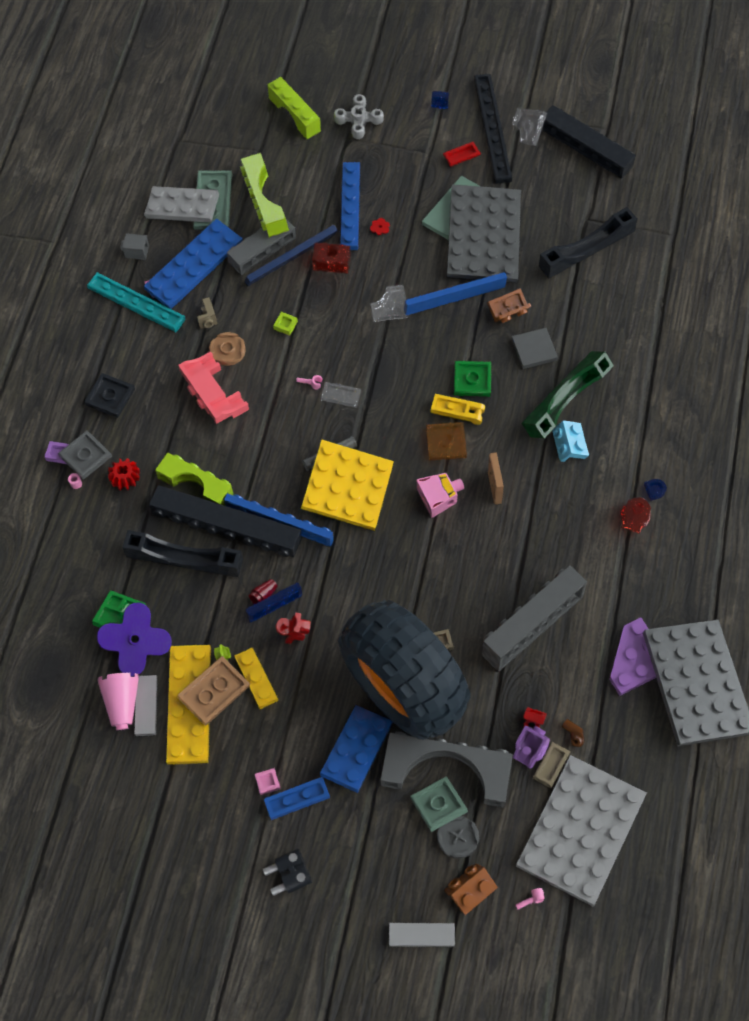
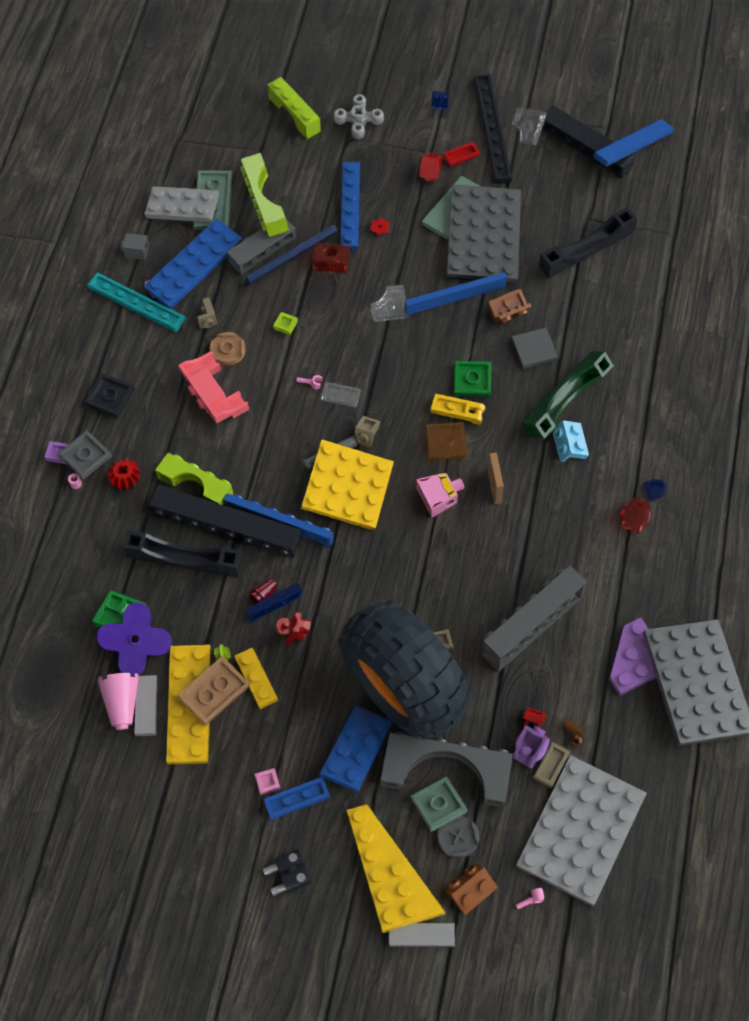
none -> yellow wing [347,804,445,933]
none -> dark tan bracket [354,416,380,447]
none -> red slope [419,153,444,182]
none -> blue tile [594,119,674,166]

